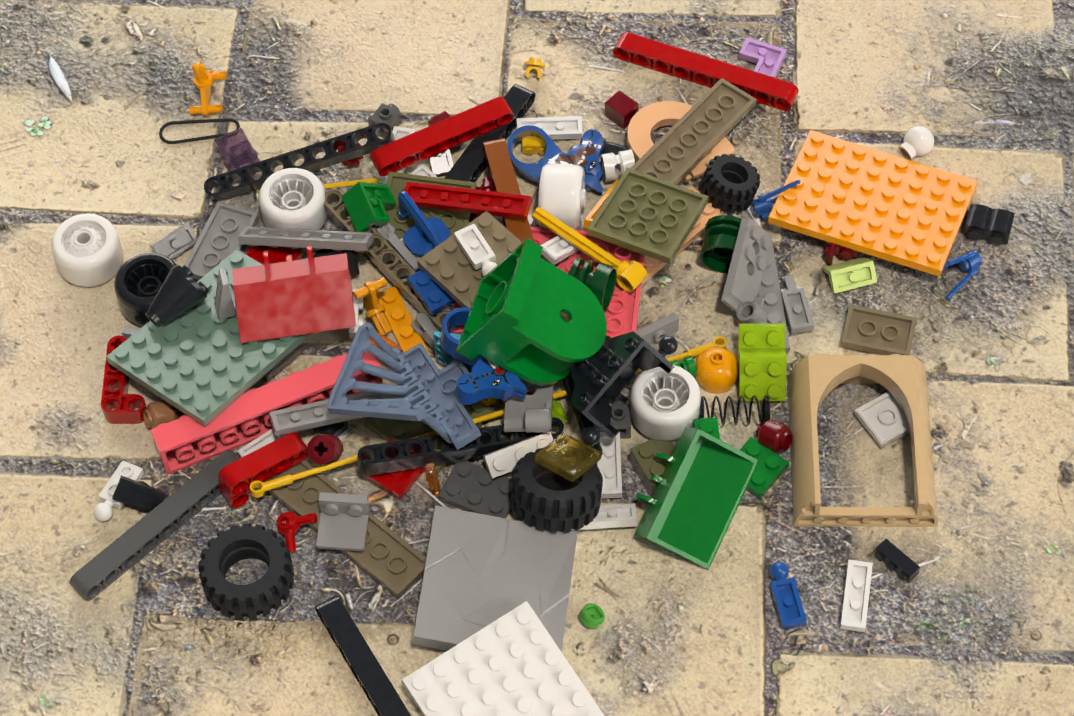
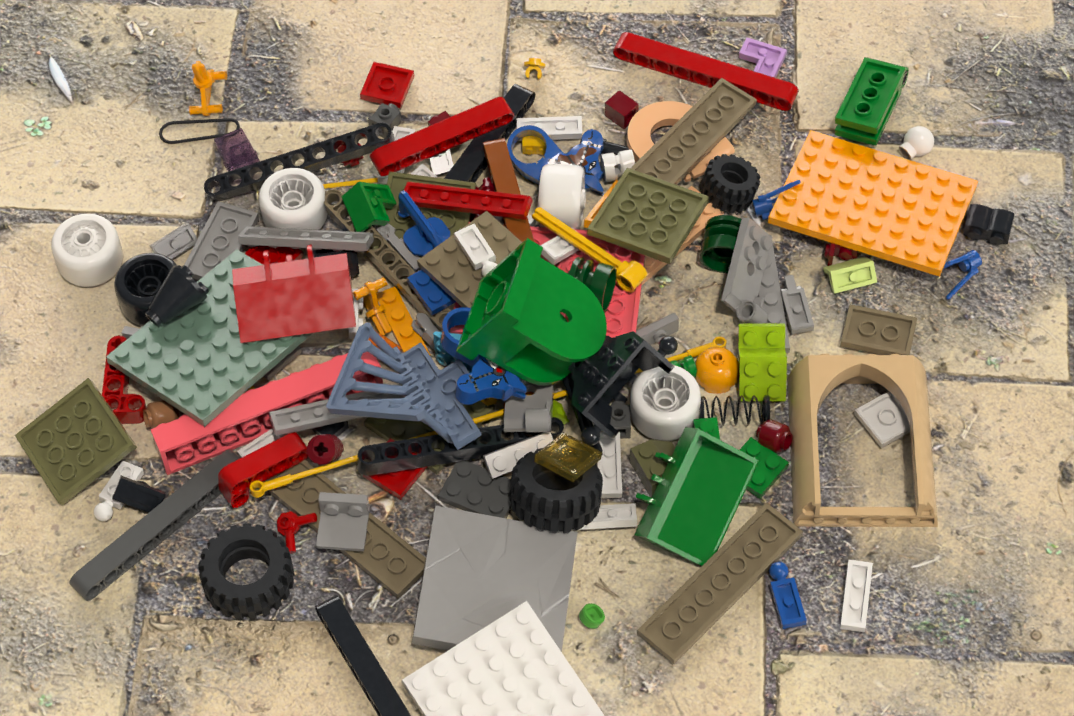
light grey slope [214,268,236,319] -> none
clear orange tile [425,462,441,496] -> none
black piece [875,539,920,583] -> none
none -> olive plate [15,378,137,506]
none -> red plate [360,62,415,108]
none -> dark tan plate [637,503,803,664]
none -> green hinge [835,57,909,146]

